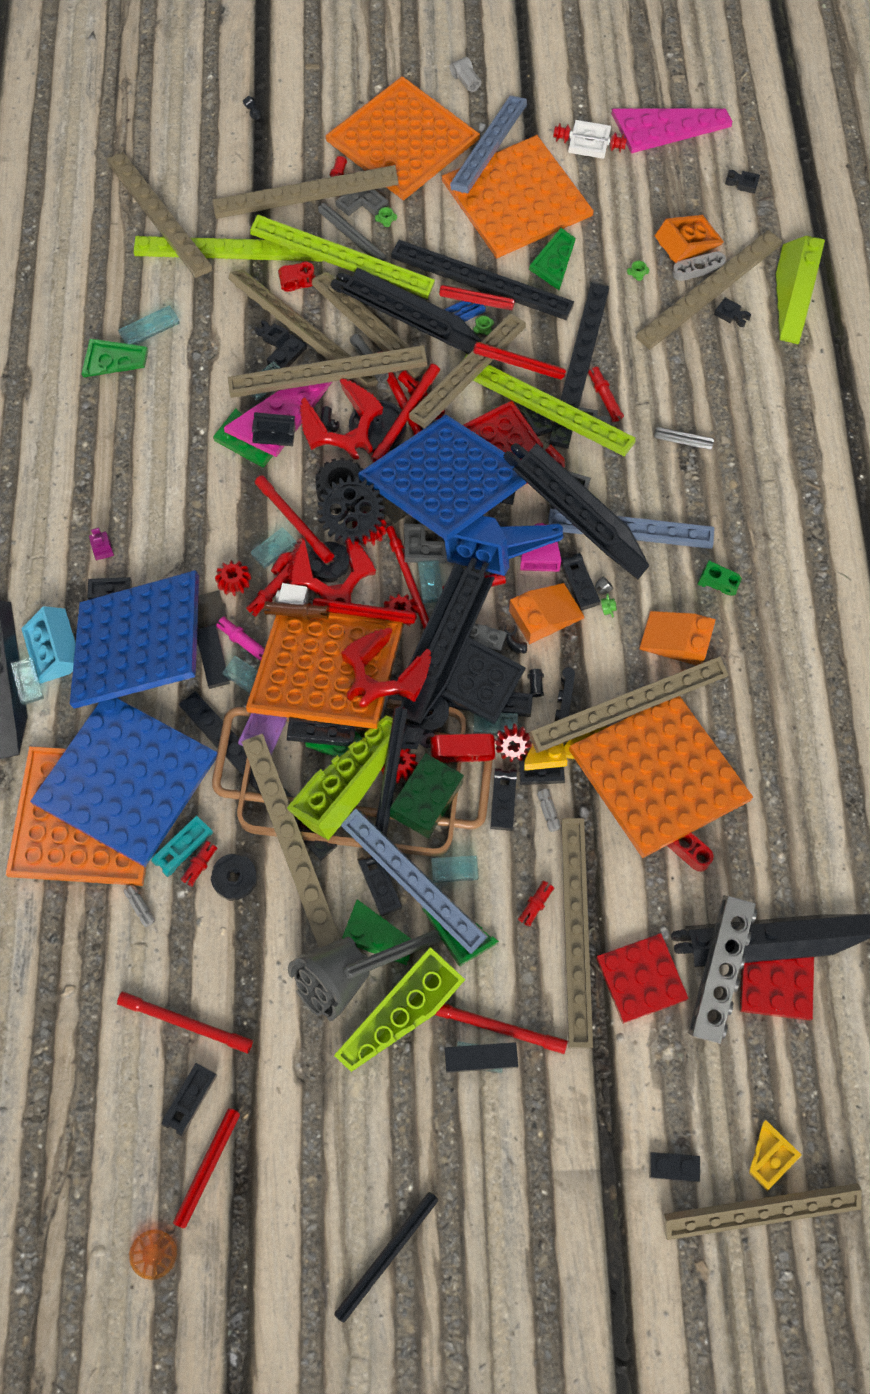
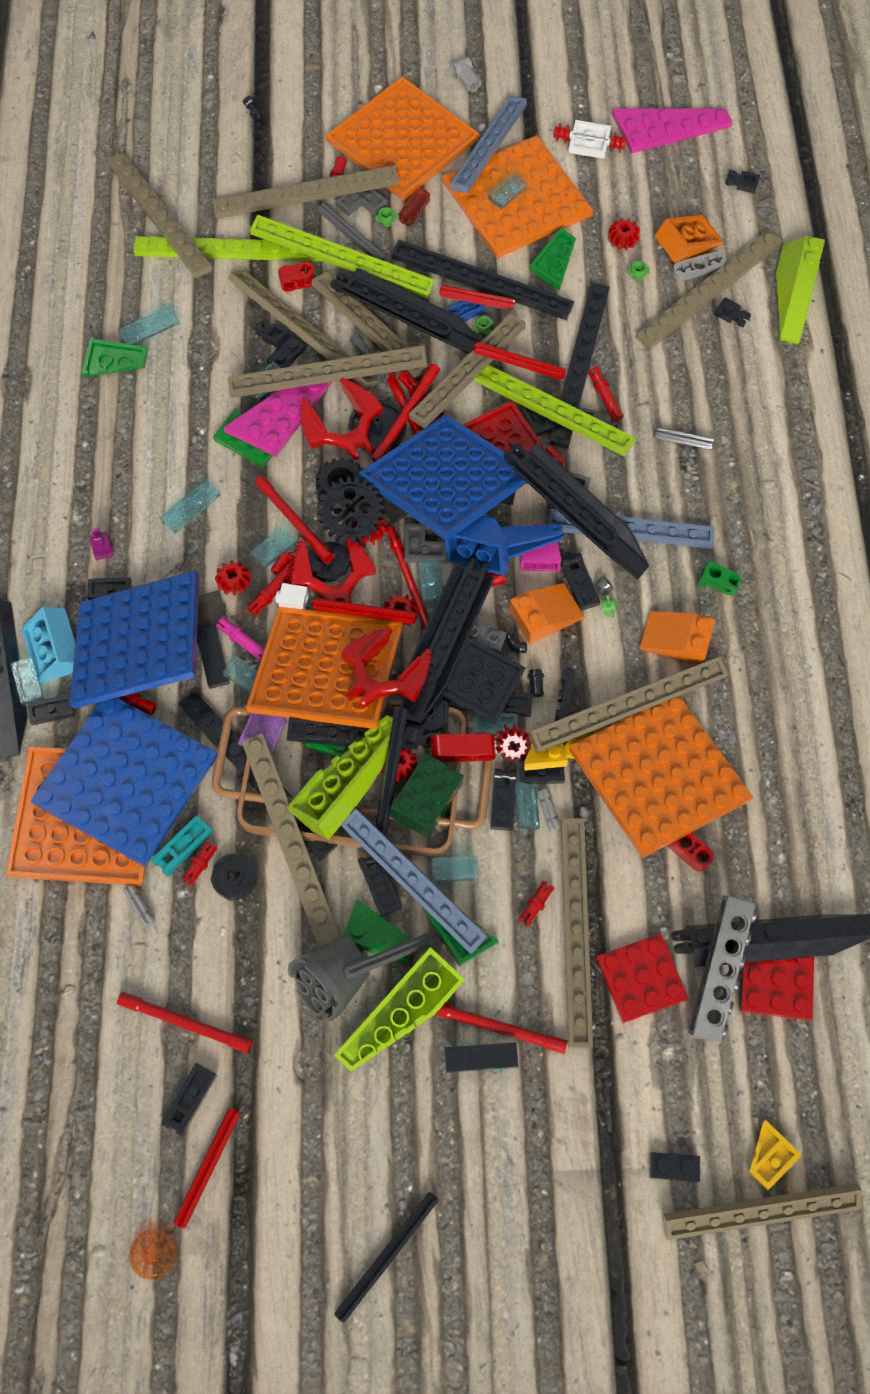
black hinge [252,412,296,447] -> none
reddish brown pin [264,601,329,620] -> none
black arm [321,406,340,432] -> none
none -> black plate [27,694,75,726]
none -> red pin [117,693,157,715]
none -> clear light blue plate [160,479,220,534]
none -> clear red axle [398,188,430,226]
none -> clear light blue plate [488,173,527,209]
none -> clear light blue plate [515,782,540,831]
none -> red gear [608,217,640,251]

